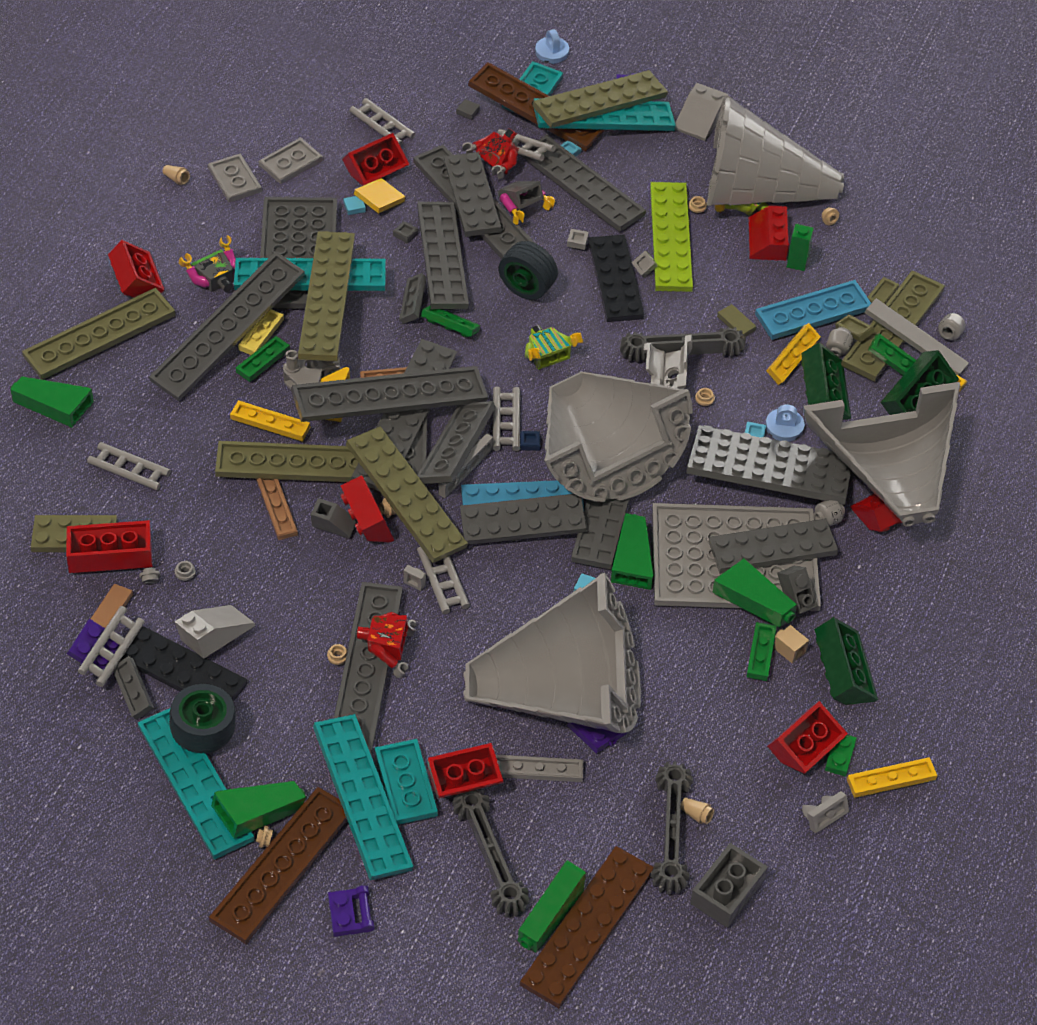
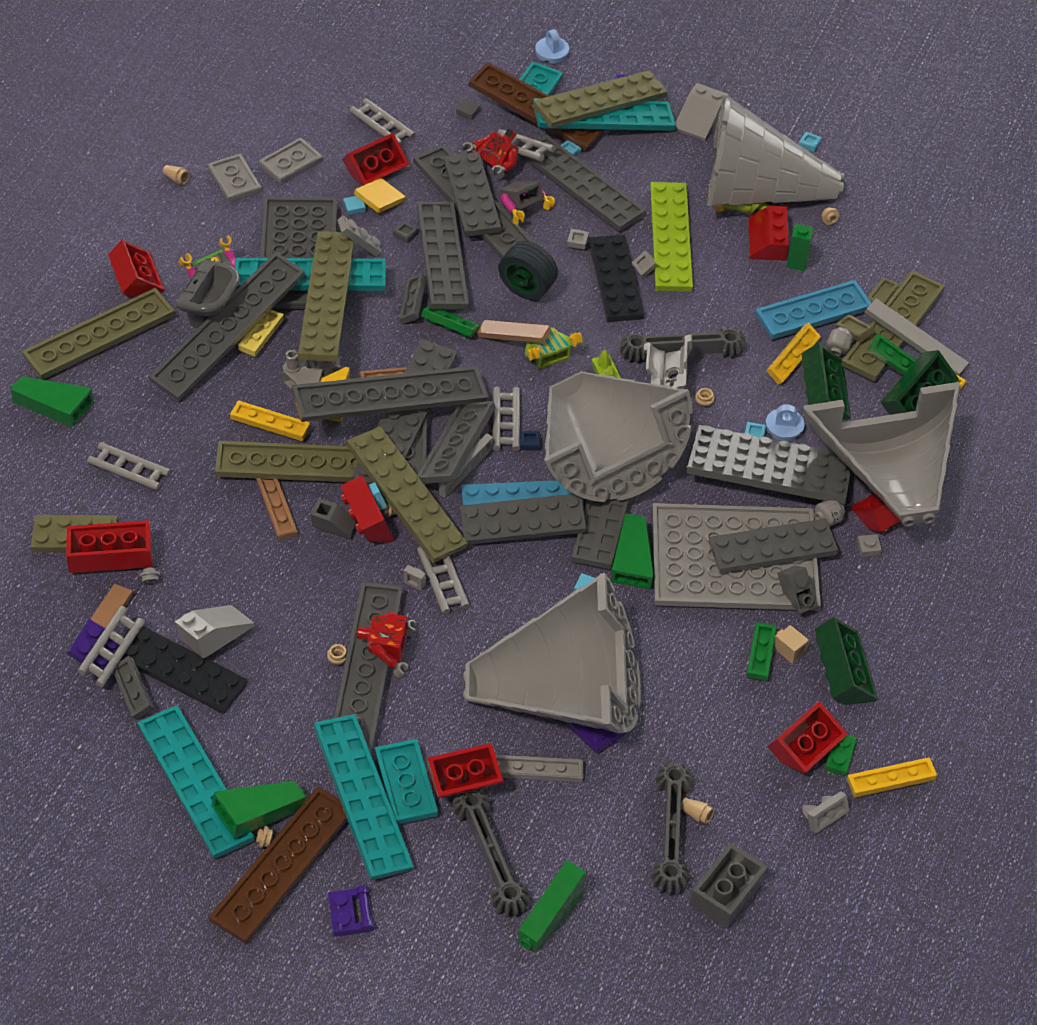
black wheel [169,684,236,753] -> none
light grey plate [175,561,196,581] -> none
green plate [236,336,290,382] -> none
reddish brown plate [520,846,653,1009] -> none
tan plate [689,196,707,213] -> none
green slope [712,558,797,627] -> none
olive tile [717,304,756,337] -> none
light grey head [938,313,966,341] -> none
none -> dark grey piece [176,260,240,328]
none -> light grey plate [338,216,382,257]
none -> medium azure tile [368,482,387,510]
none -> tile [477,320,552,343]
none -> lime tile [591,350,621,378]
none -> medium azure tile [798,132,822,152]
none -> light grey plate [857,534,882,557]

